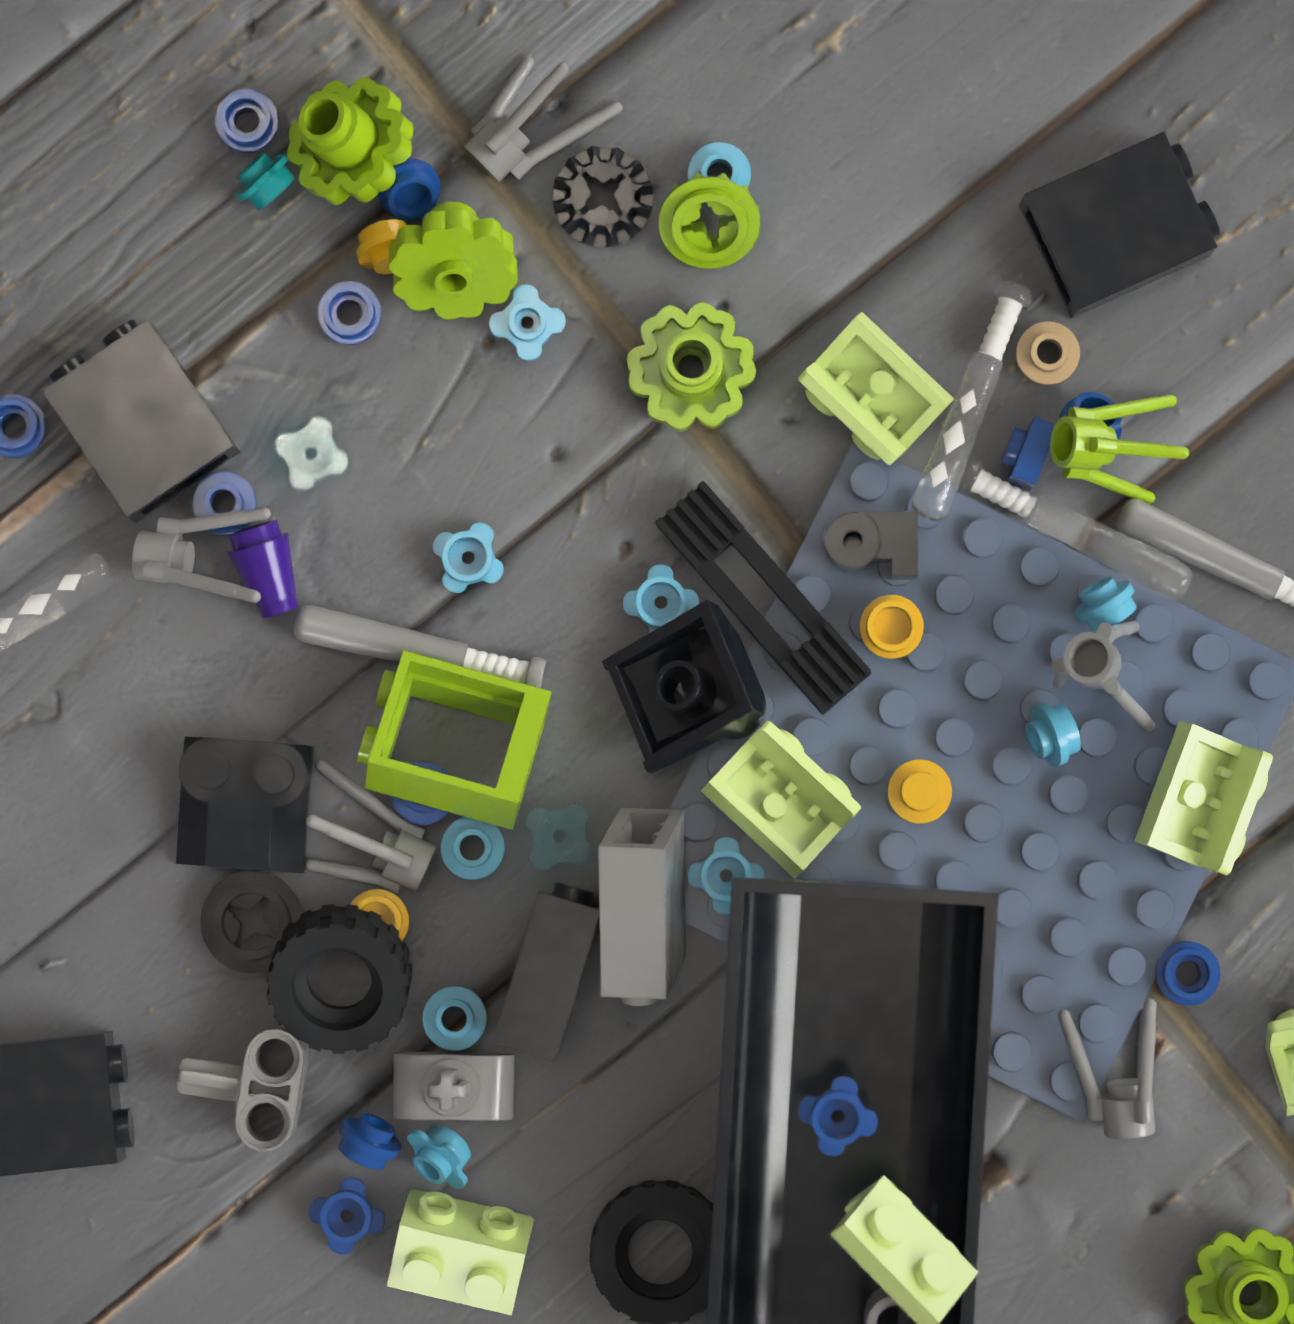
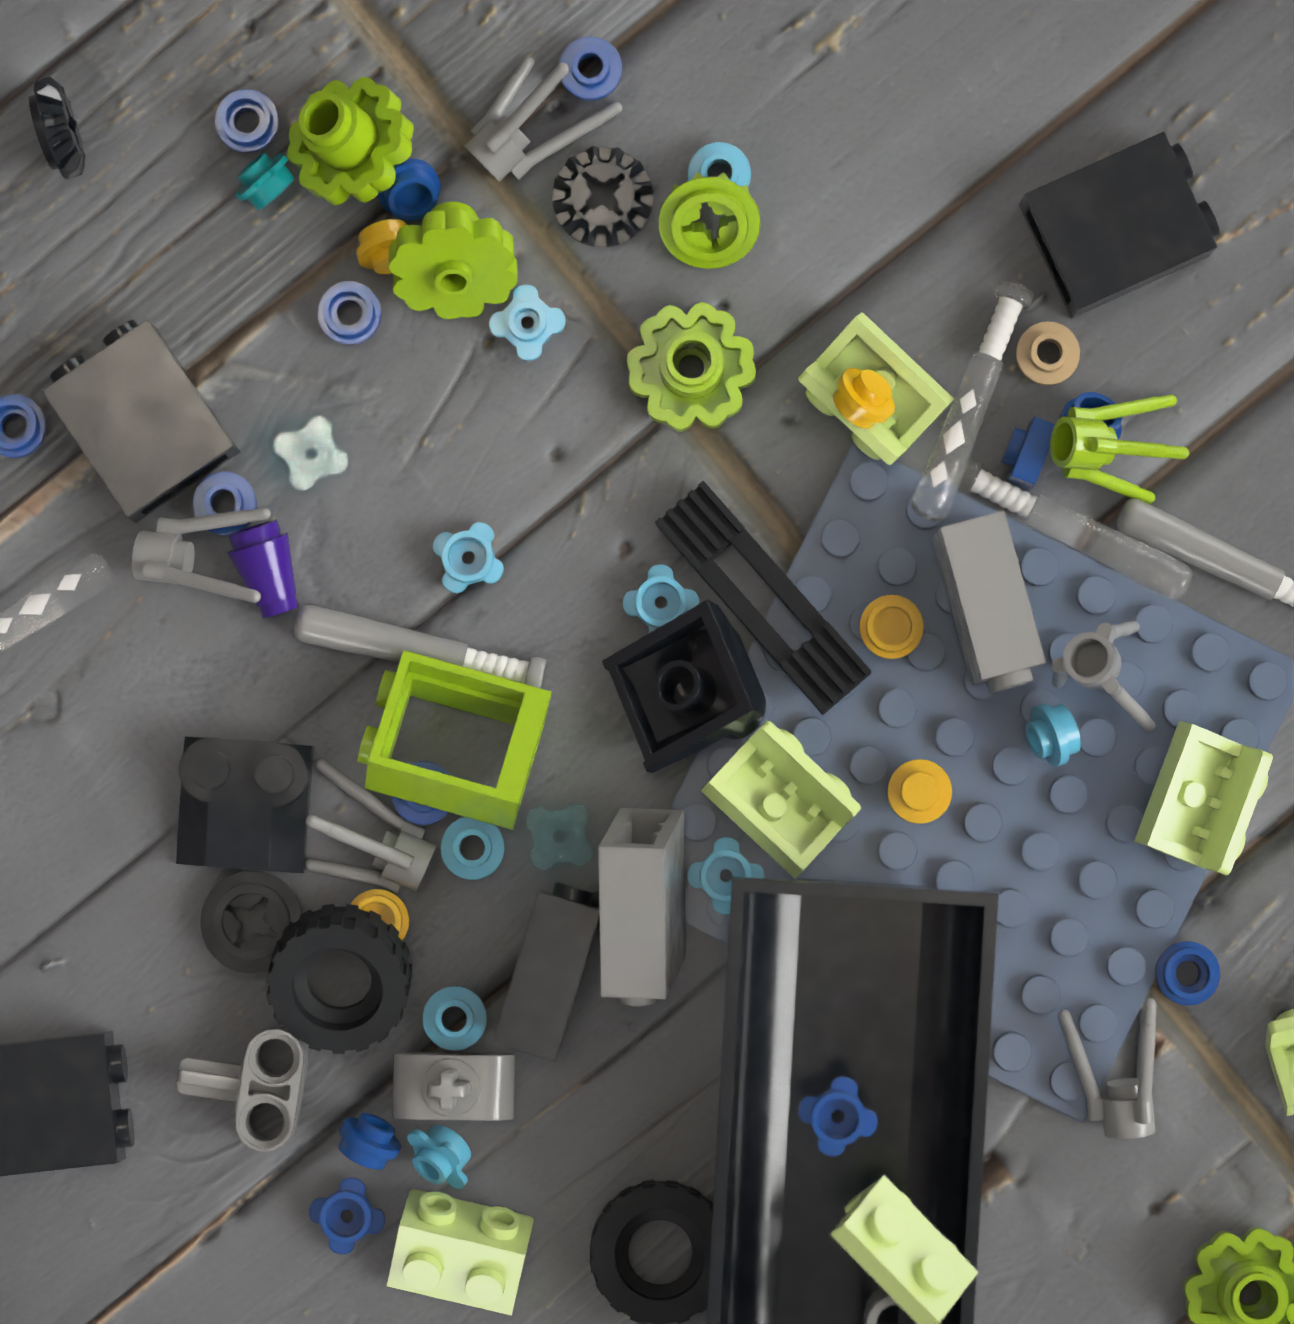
black leg [825,511,918,580] -> none
medium azure plate [1074,576,1137,633] -> none
none -> black gear [29,77,86,179]
none -> plate [559,37,622,101]
none -> yellow plate [833,368,895,429]
none -> light grey brick [931,510,1046,693]

